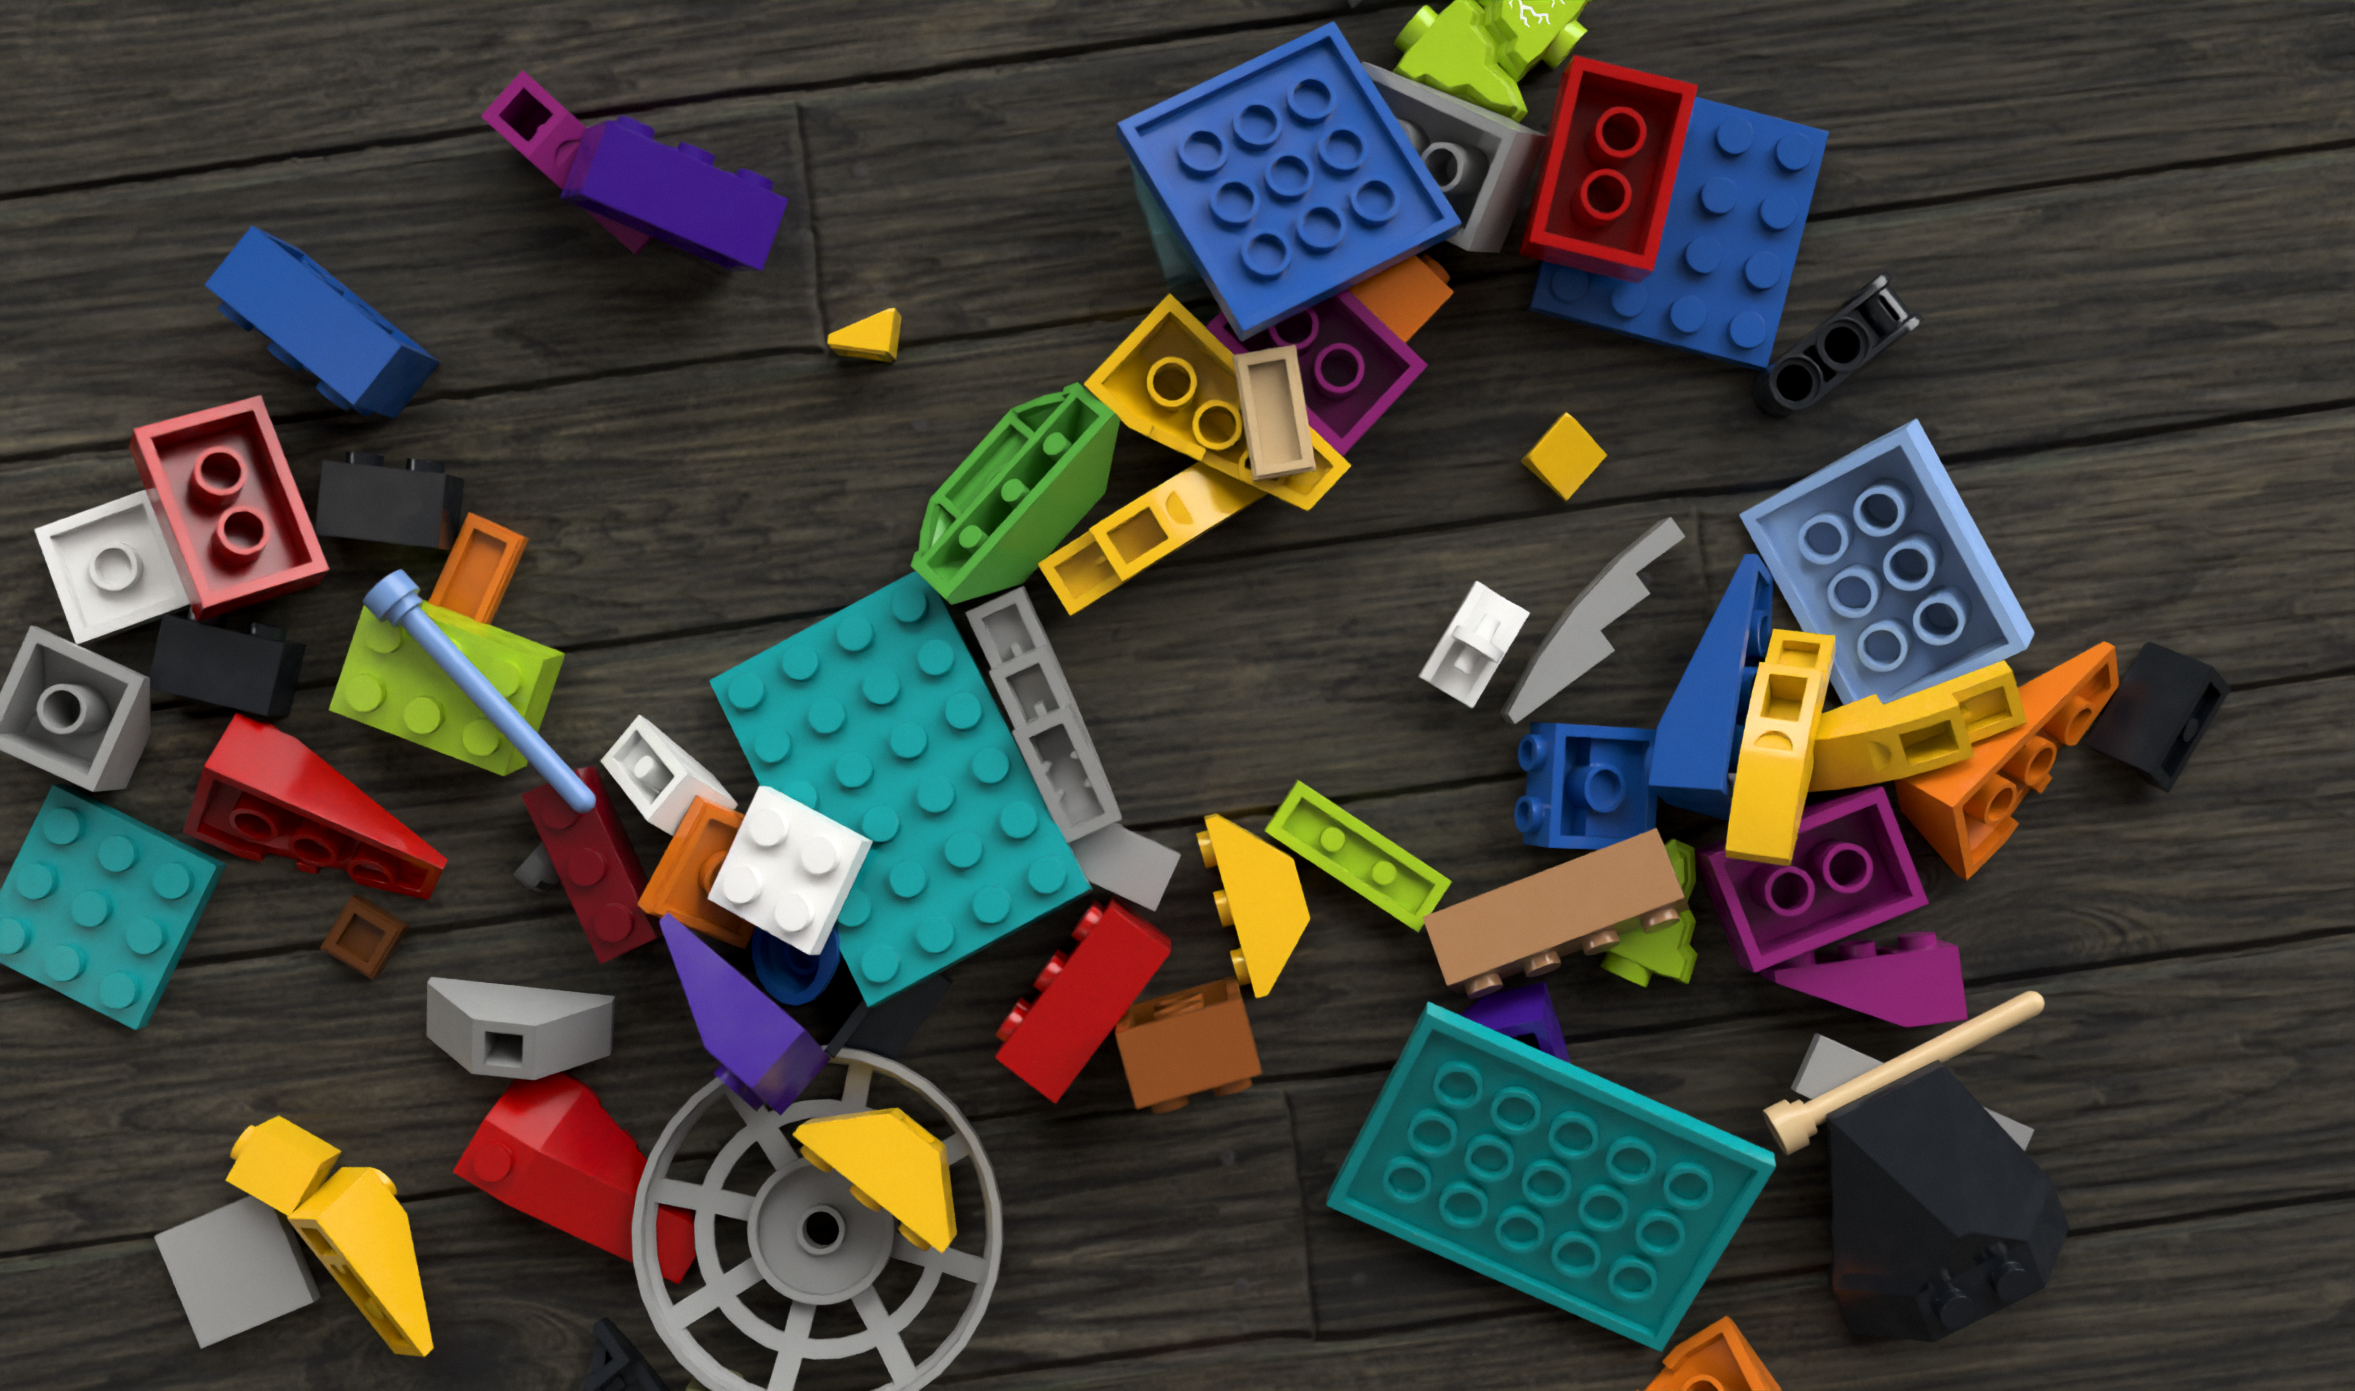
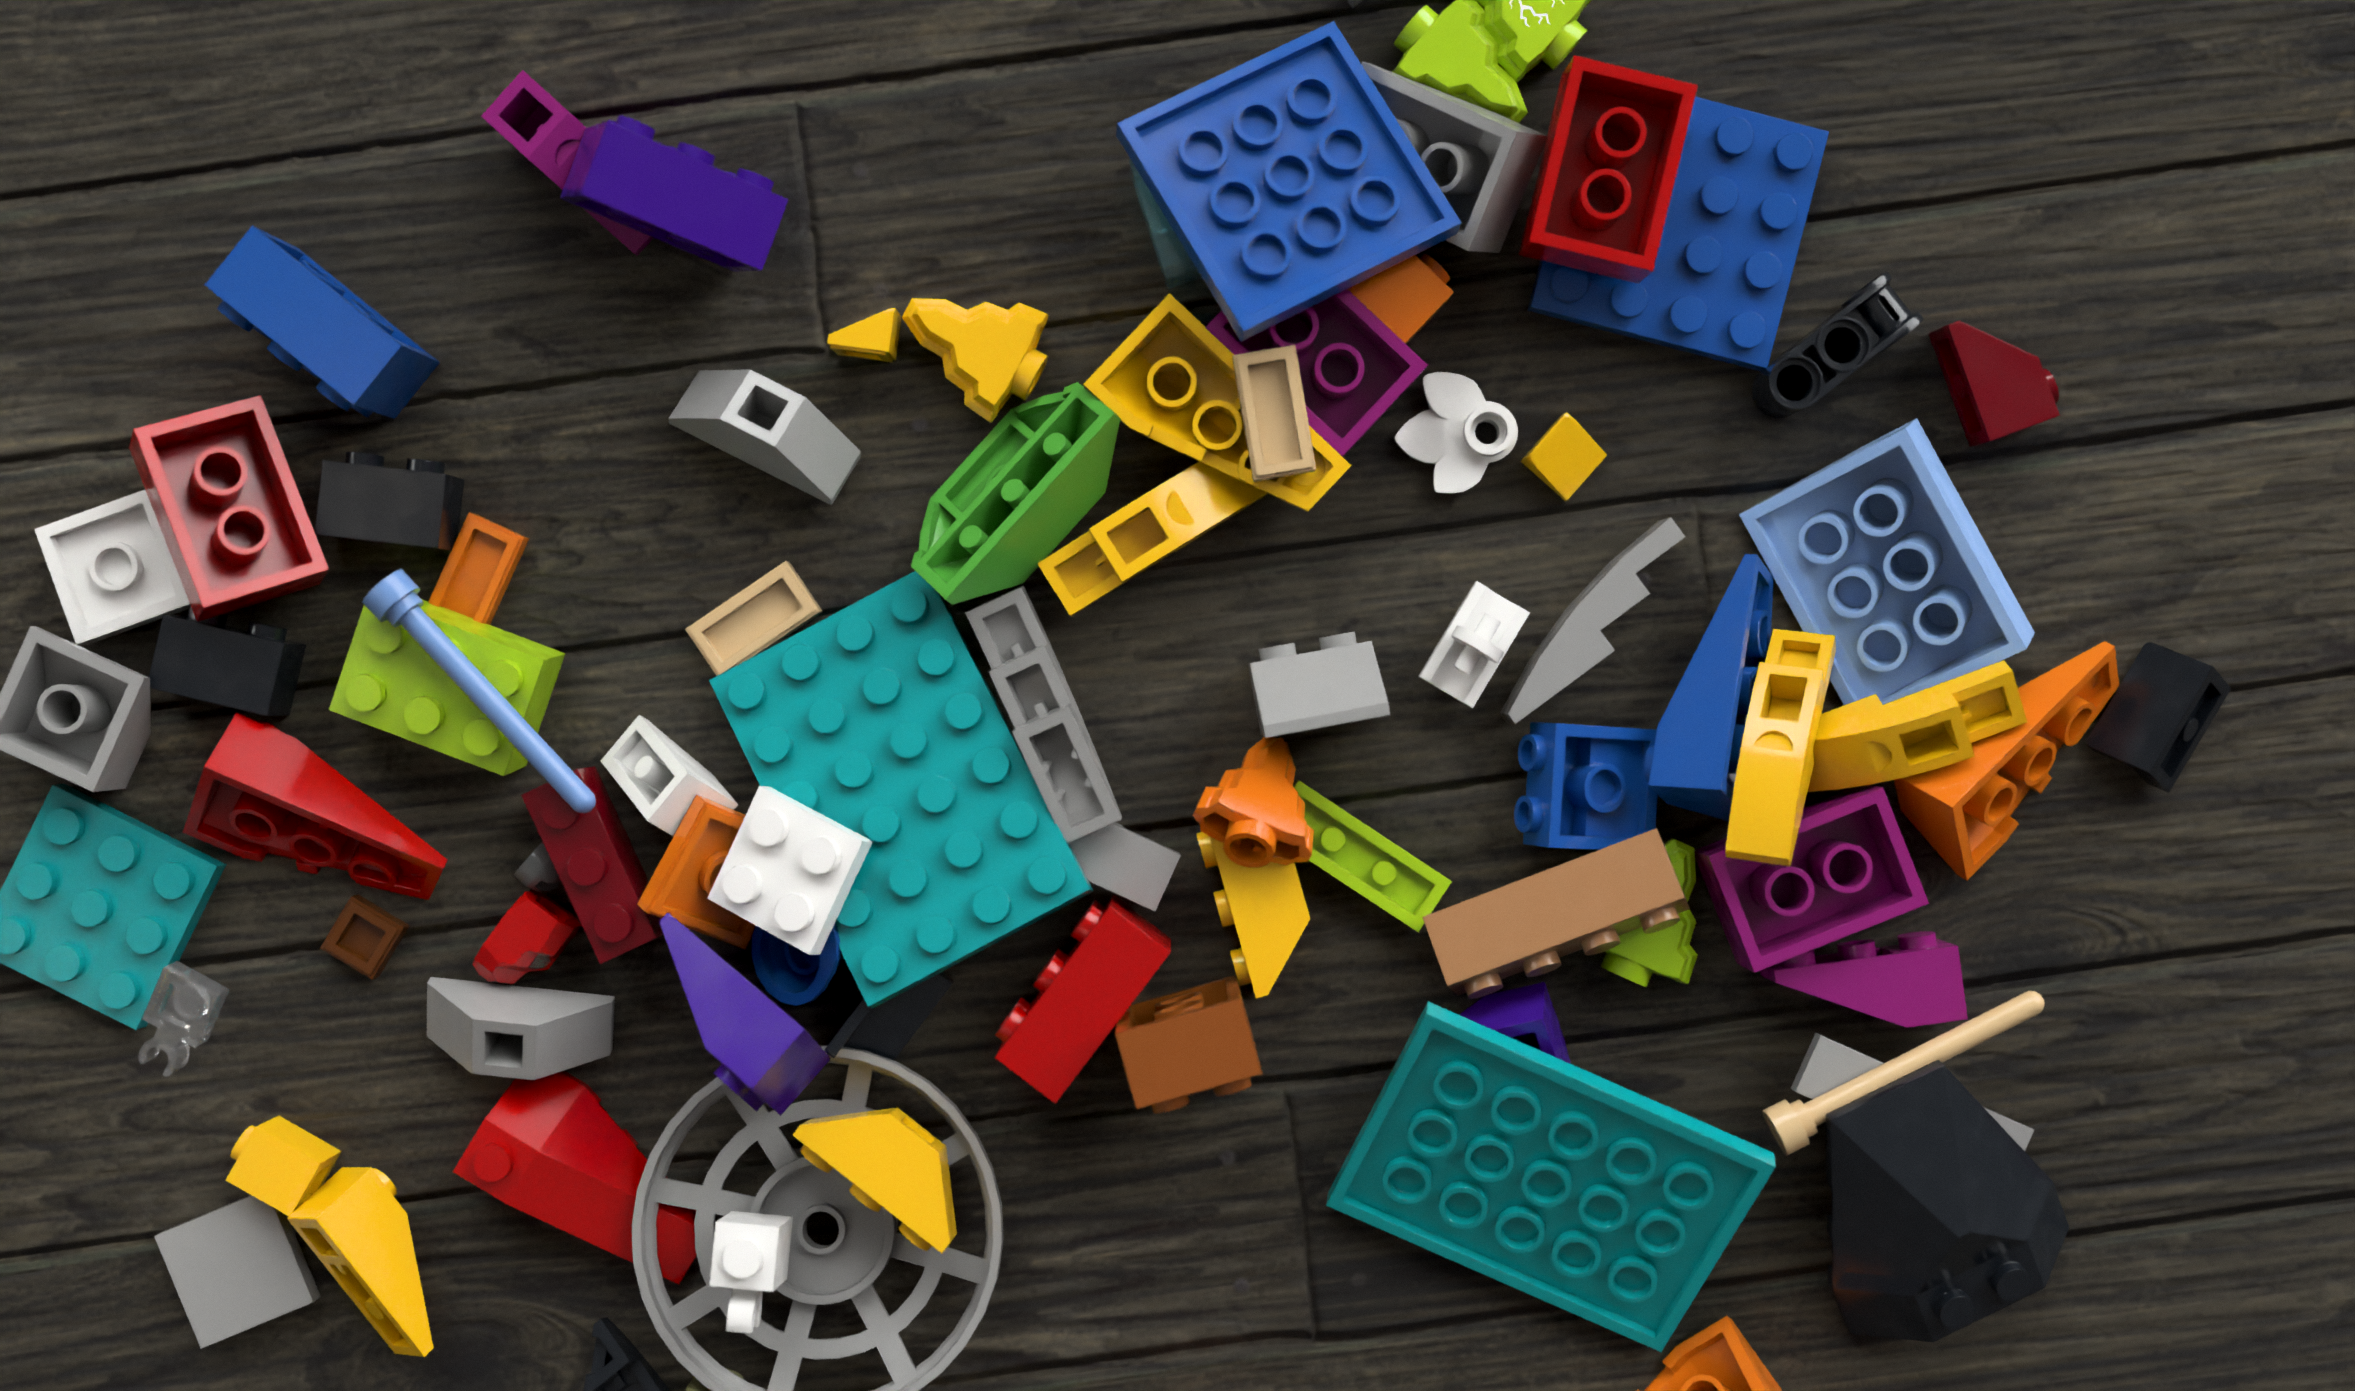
none -> clear plate [138,961,230,1077]
none -> red rock [473,890,582,984]
none -> light grey slope [668,370,861,505]
none -> tan tile [685,561,823,676]
none -> white brick [709,1211,793,1334]
none -> yellow rock [902,298,1049,423]
none -> orange rock [1193,737,1314,868]
none -> light grey slope [1248,631,1391,738]
none -> white plate [1395,372,1518,494]
none -> dark red slope [1928,320,2060,447]

